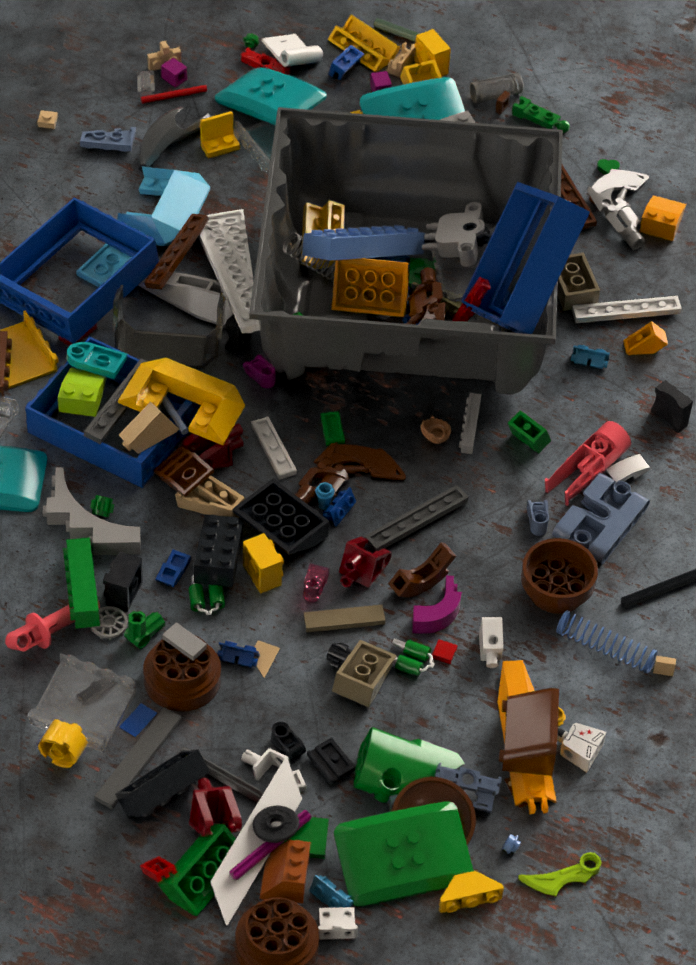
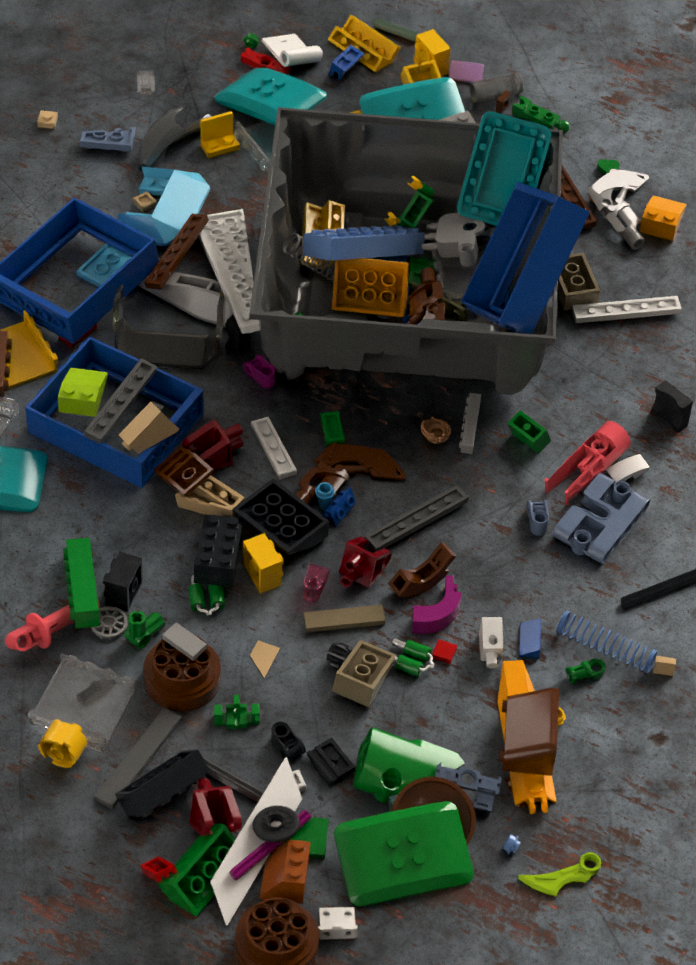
light grey arch [43,467,141,555] -> none
teal tile [66,342,127,379] -> none
green gear [90,495,115,518] -> none
yellow slope [118,358,245,445] -> none
blue sticker [119,703,157,737] -> none
red bar [141,85,207,104] -> none
tan hinge [147,41,181,71] -> none
blue slope [155,550,191,587] -> none
magenta brick [161,58,187,88] -> none
sand blue bar [162,396,188,434] -> none
blue hinge [217,641,260,668] -> none
white bracket [242,748,290,781] -> none
dark azure hinge [309,875,354,908] -> none
magenta brick [370,71,392,92] -> none
tan hinge [386,42,415,78] -> none
yellow slope [439,871,504,913] -> none
red piece [452,277,491,322] -> none
reddish brown wheel [521,538,598,614] -> none
white torso [557,723,606,772] -> none
dark azure hinge [571,345,610,369] -> none
light orange slope [623,321,668,355] -> none
none -> tan tile [133,191,157,213]
none -> green piece [214,695,260,729]
none -> green torso [384,176,435,228]
none -> lavender slope [449,60,484,84]
none -> teal wedge [457,111,551,226]
none -> blue slope [519,619,541,659]
none -> green connector [565,658,606,684]

